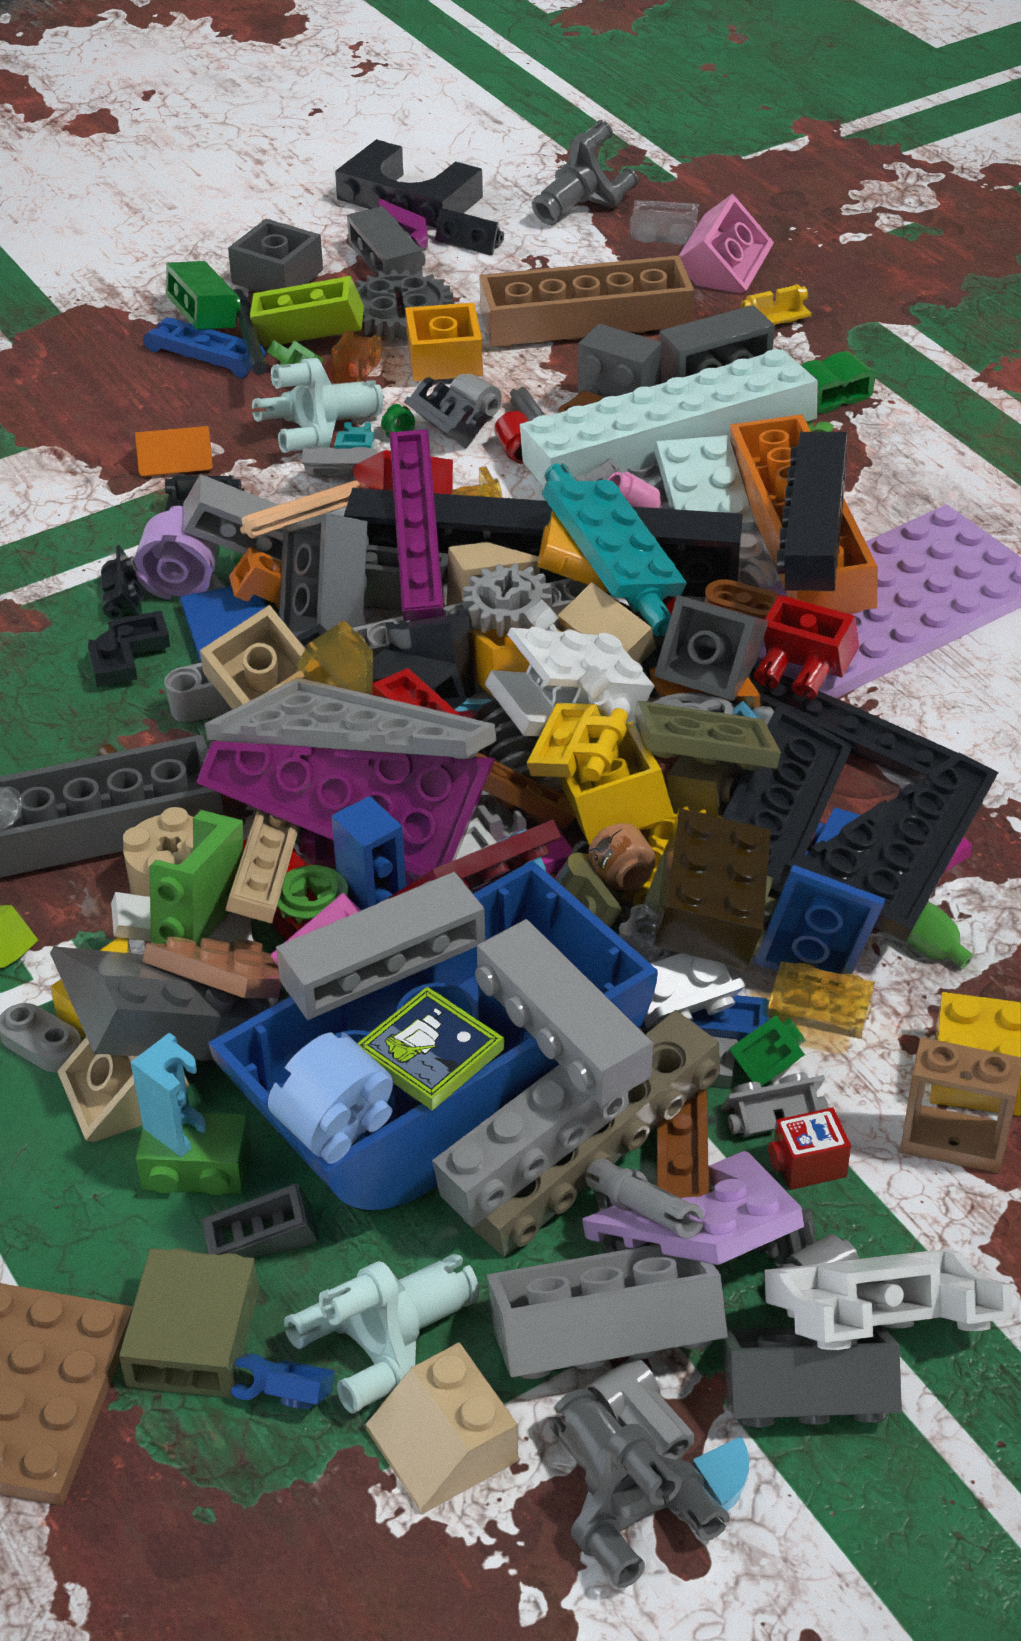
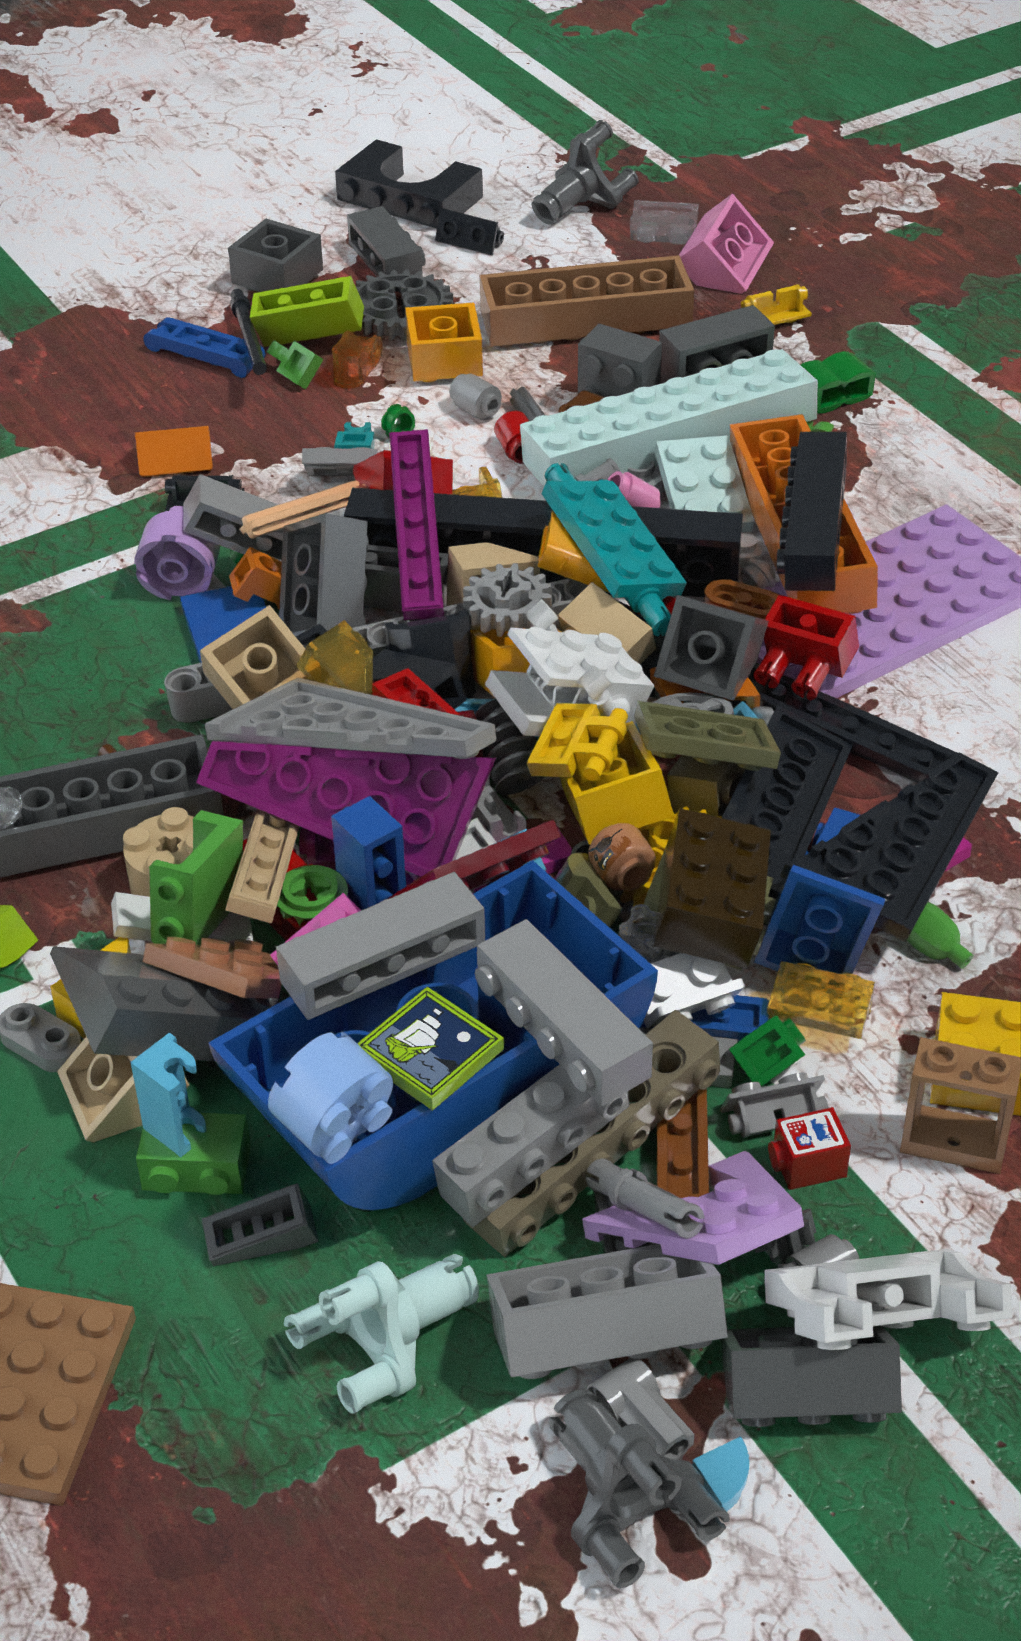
black plate [88,610,171,687] -> none
black hinge [101,545,144,620] -> none
olive brick [119,1248,259,1398] -> none
green brick [166,261,241,329] -> none
blue plate [231,1353,335,1409] -> none
light aqua wheel [252,358,384,453] -> none
tan slope [366,1342,519,1514] -> none
magenta piece [378,199,428,250] -> none
black hinge [404,377,490,449] -> none
dark orange plate [474,753,576,830] -> none

